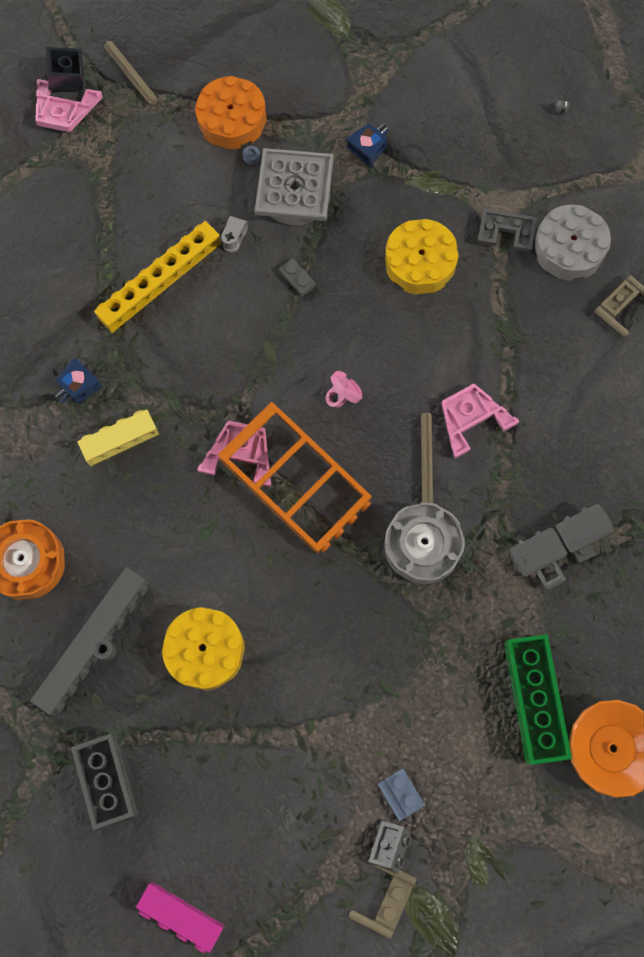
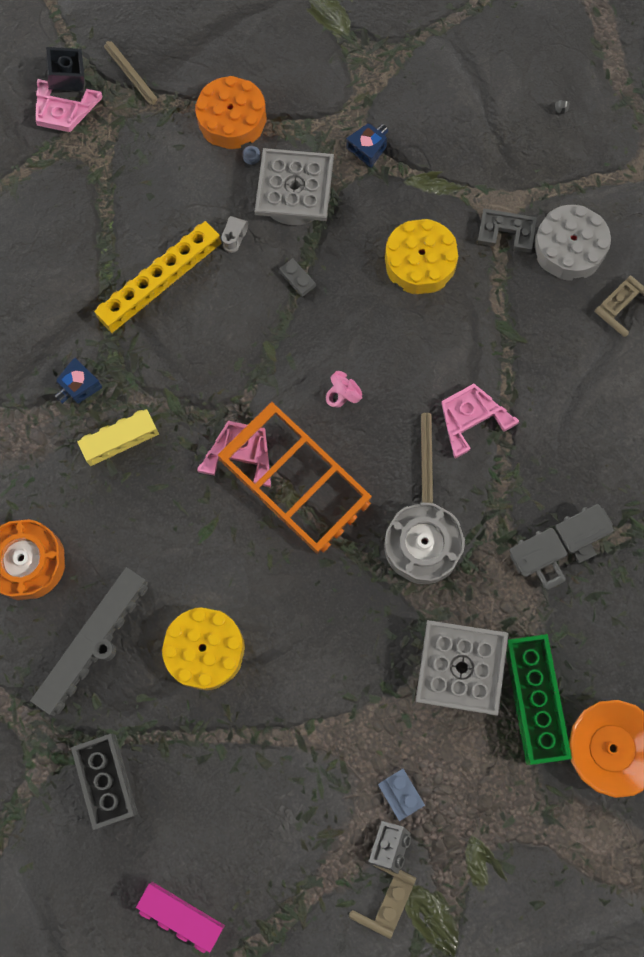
none -> light grey piece [416,620,508,716]

